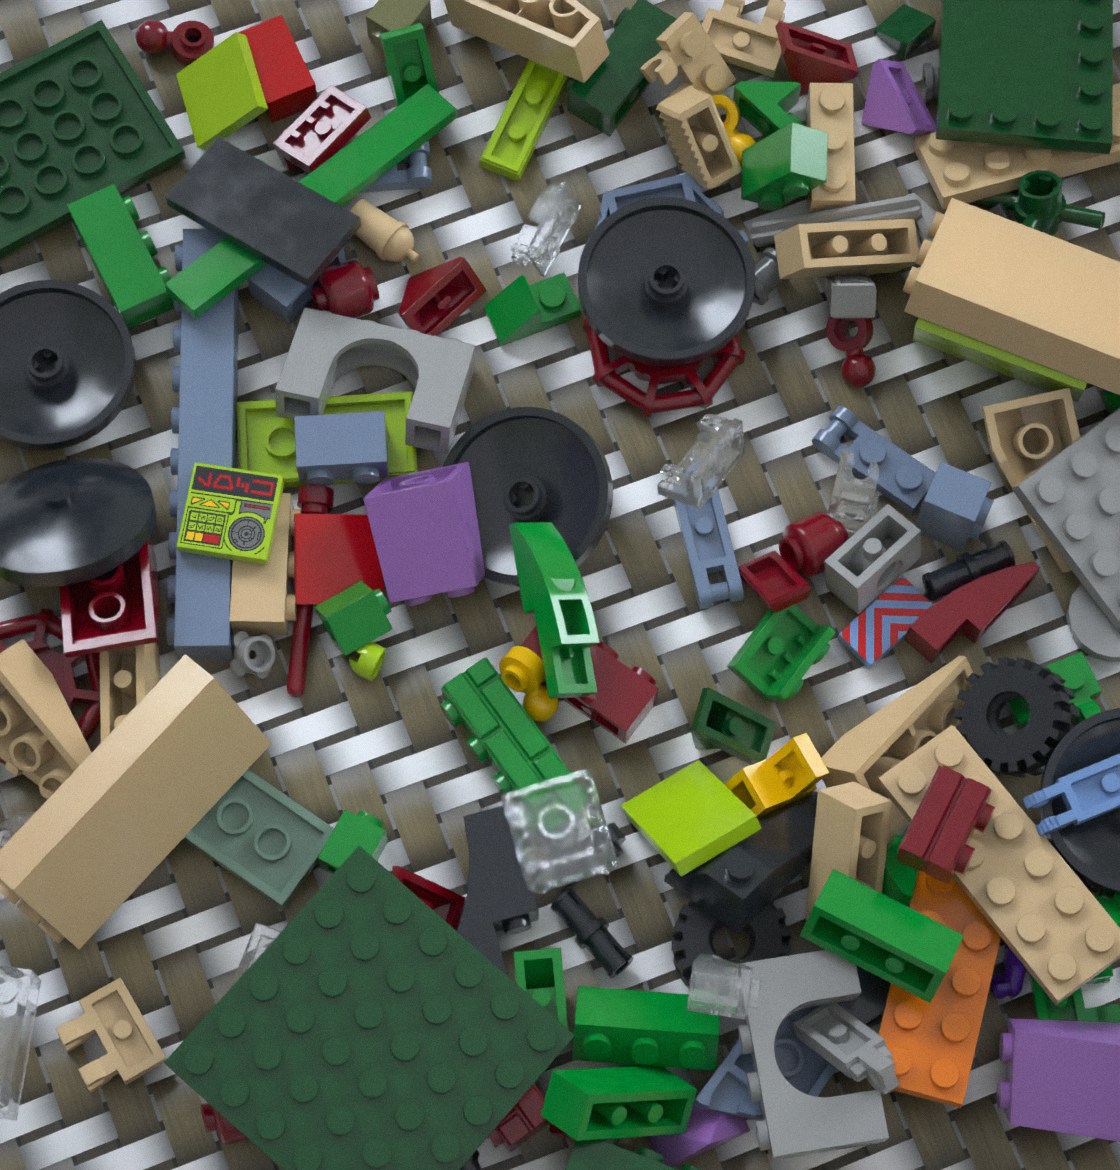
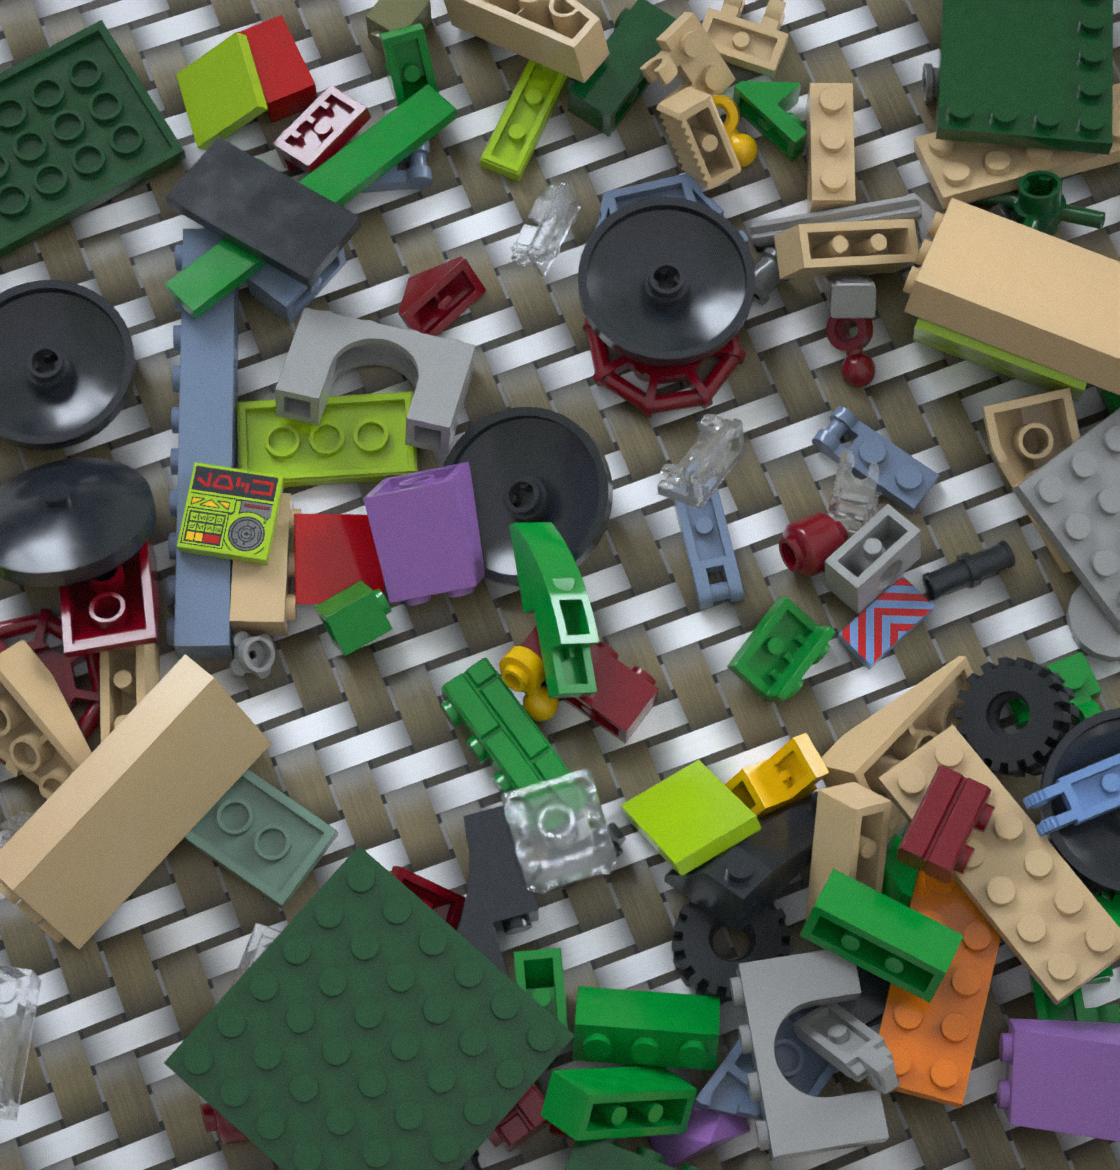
tan plate [55,977,167,1093] -> none
green brick [67,184,174,329] -> none
dark red plate [135,20,214,66] -> none
dark red piece [287,484,335,698] -> none
sand blue brick [294,411,389,486] -> none
dark red head [311,260,379,318] -> none
green brick [318,810,388,874] -> none
lime hinge [349,642,387,681] -> none
tan piece [350,199,420,262] -> none
green slope [484,272,581,347] -> none
black pin [550,888,633,978] -> none
clear arch [686,953,762,1019] -> none
dark green slope [691,687,776,765] -> none
dark red tile [738,550,811,613] -> none
green brick [741,122,828,210] -> none
dark red slope [775,20,859,96] -> none
medium lavender slope [861,59,936,136] -> none
dark green slope [874,4,936,60] -> none
dark red slope [904,562,1040,664] -> none
sand blue brick [915,462,994,552] -> none
dark purple arm [990,943,1026,999] -> none

